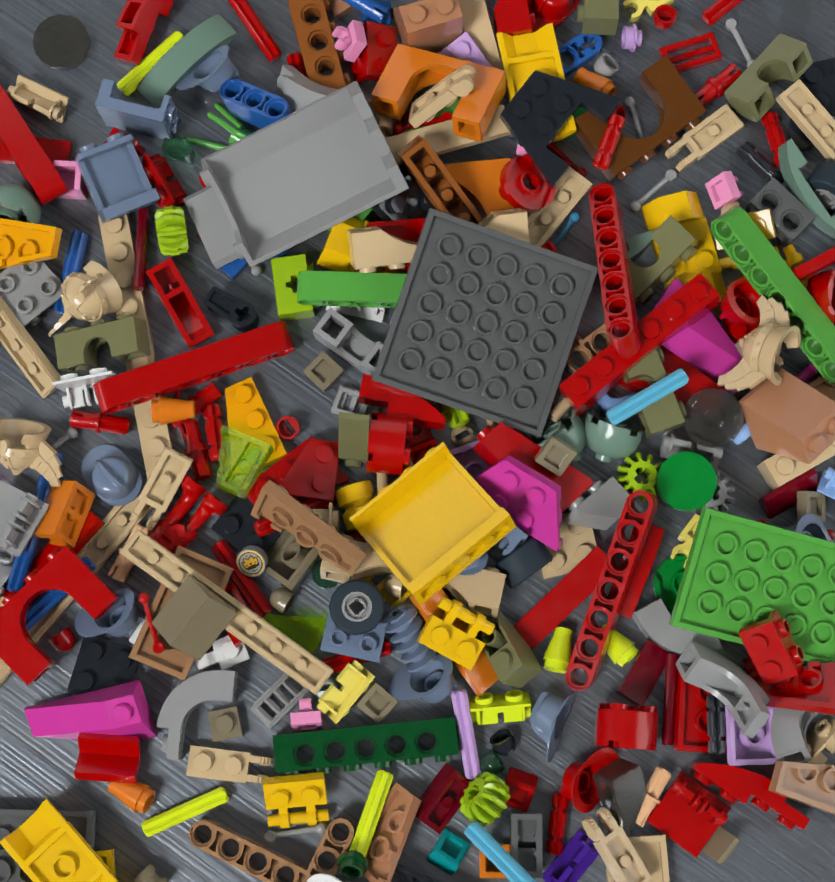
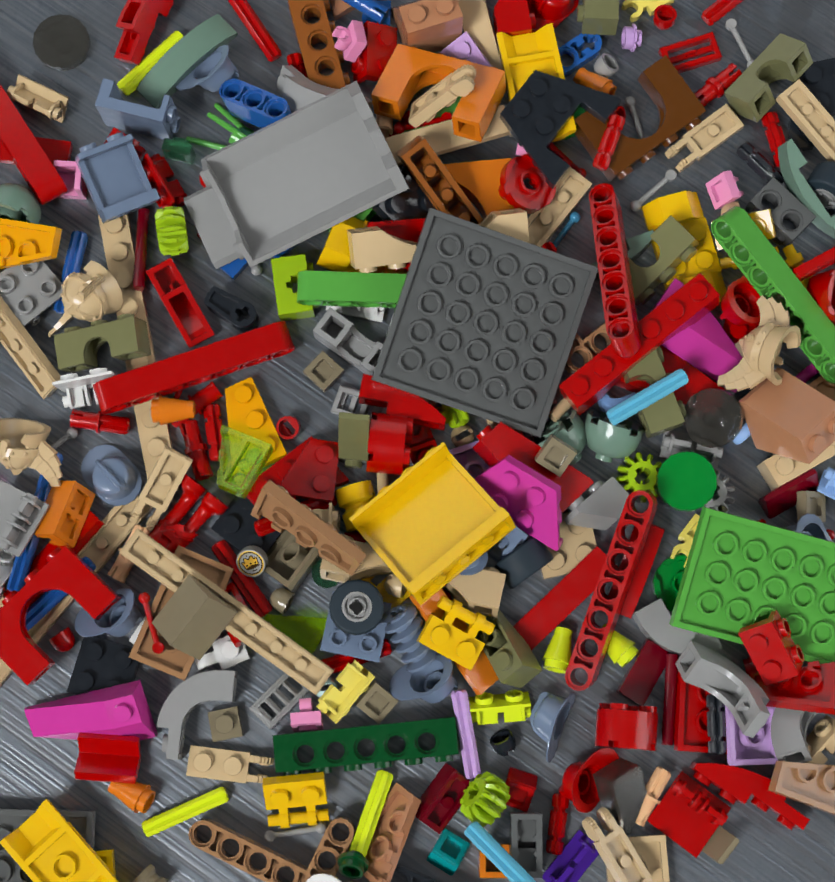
clear green hinge [480,749,506,775] -> none

